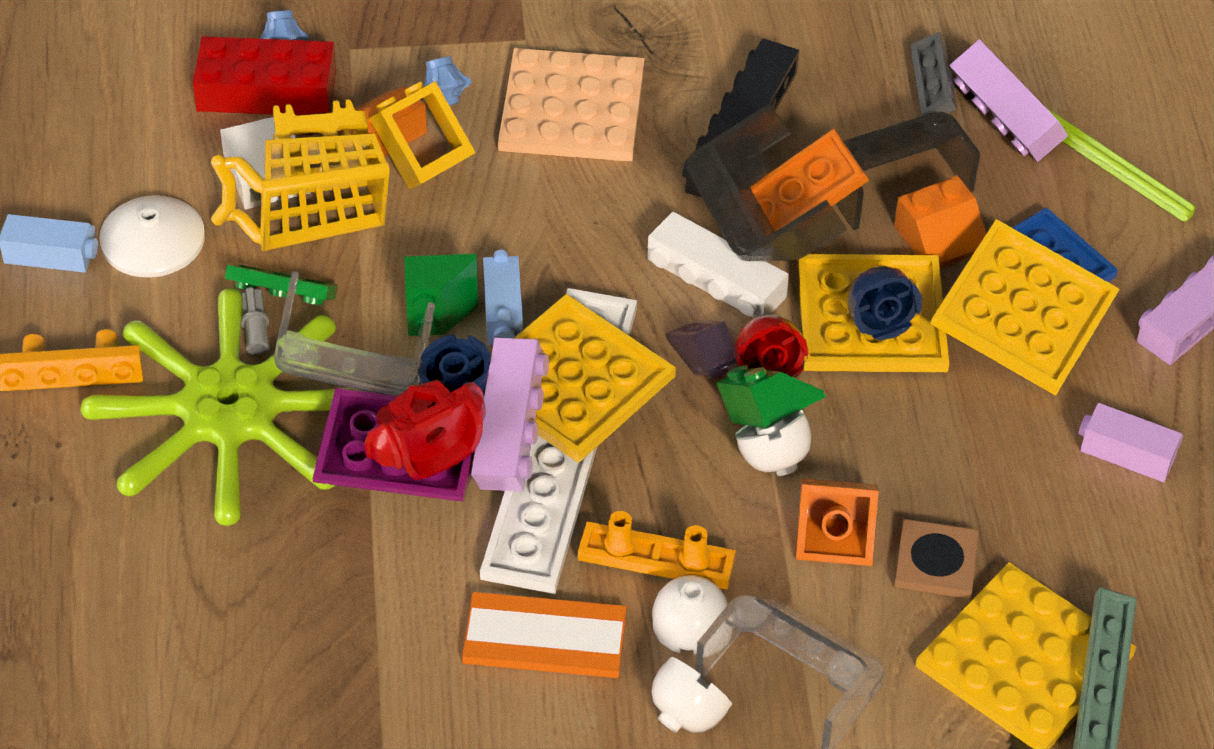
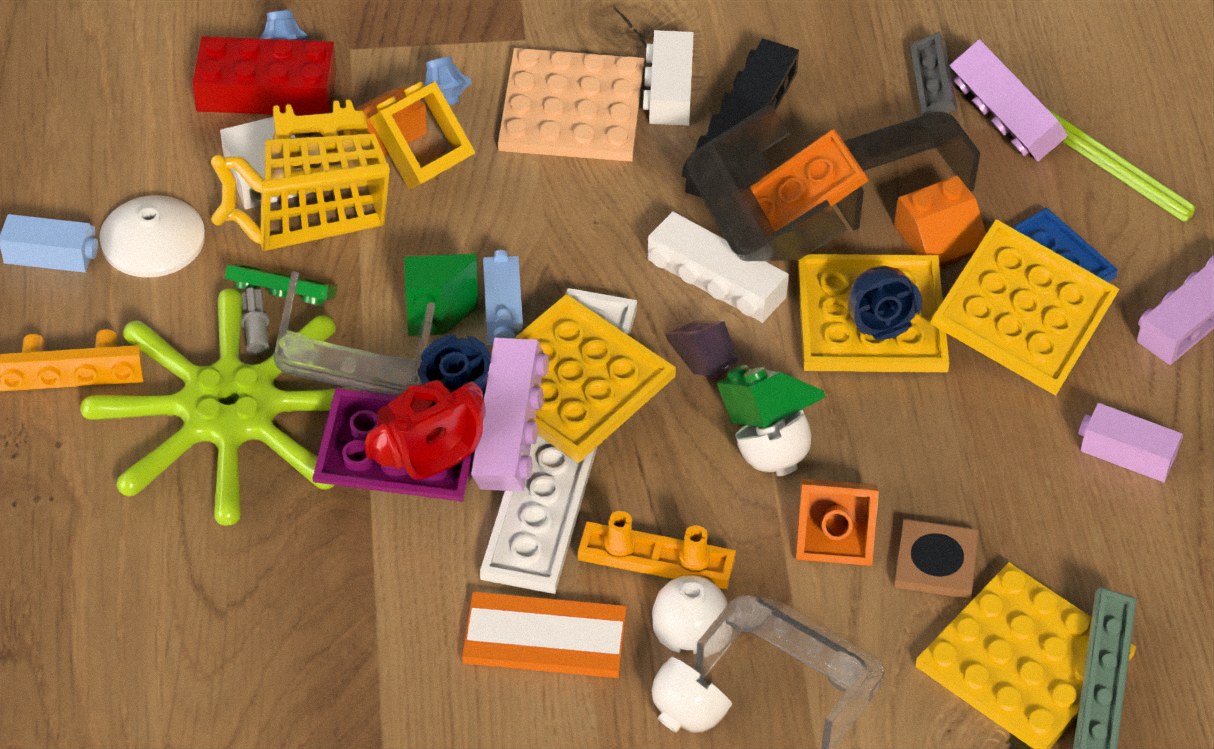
red cylinder [734,315,809,378] -> none
none -> white brick [643,30,694,126]

